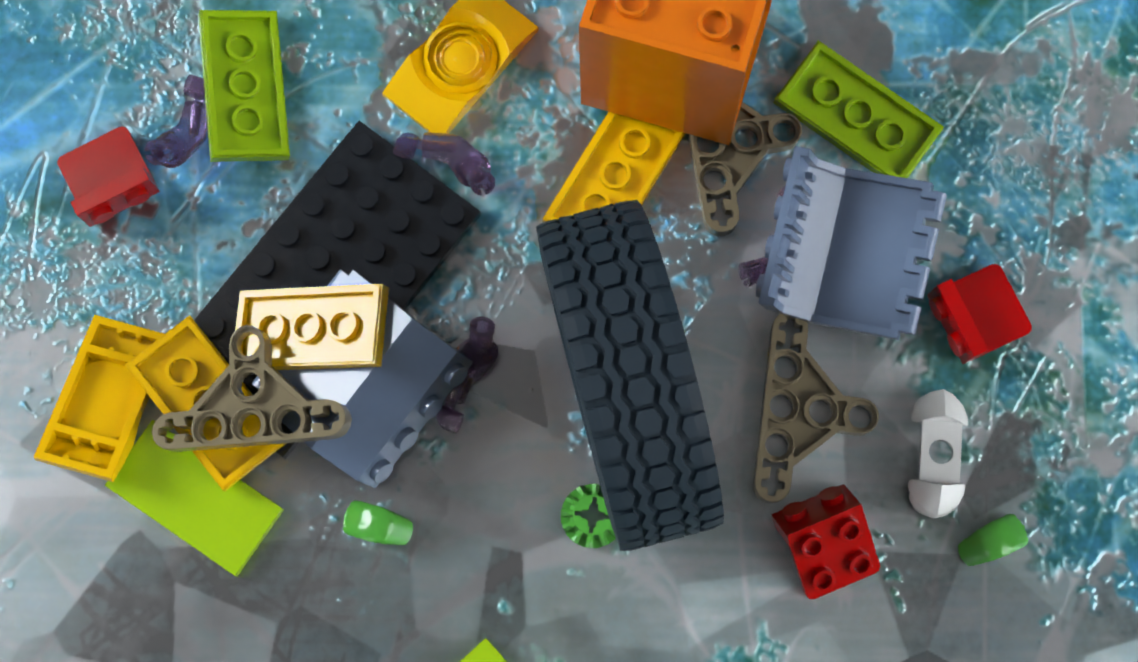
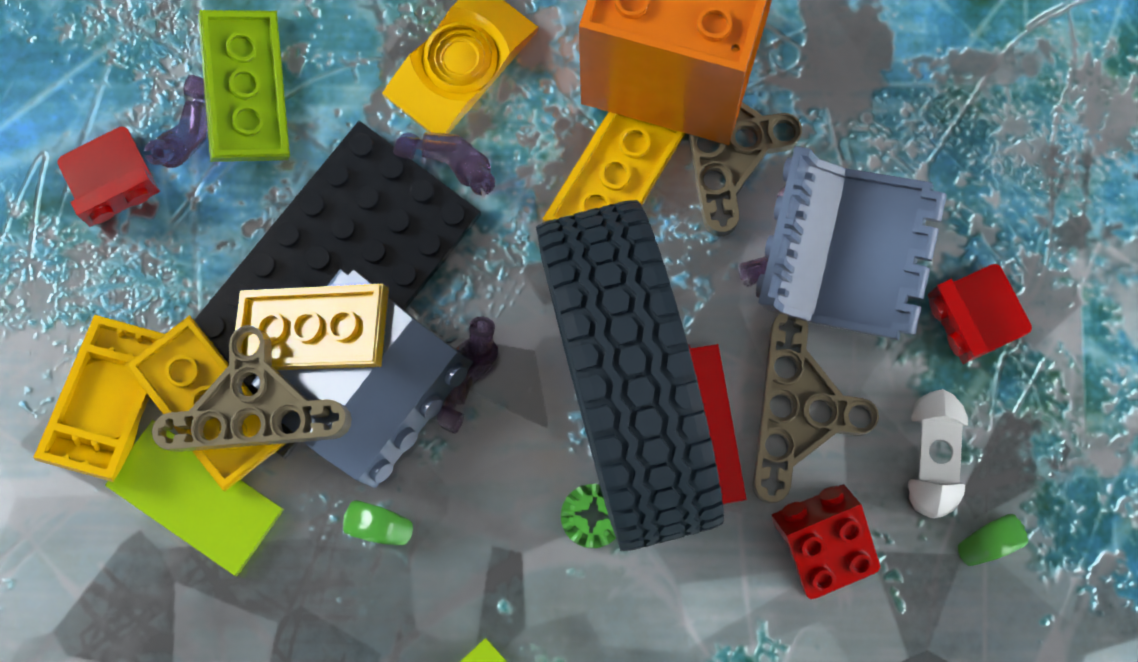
lime tile [773,40,944,178] -> none
none -> red panel [688,344,747,505]

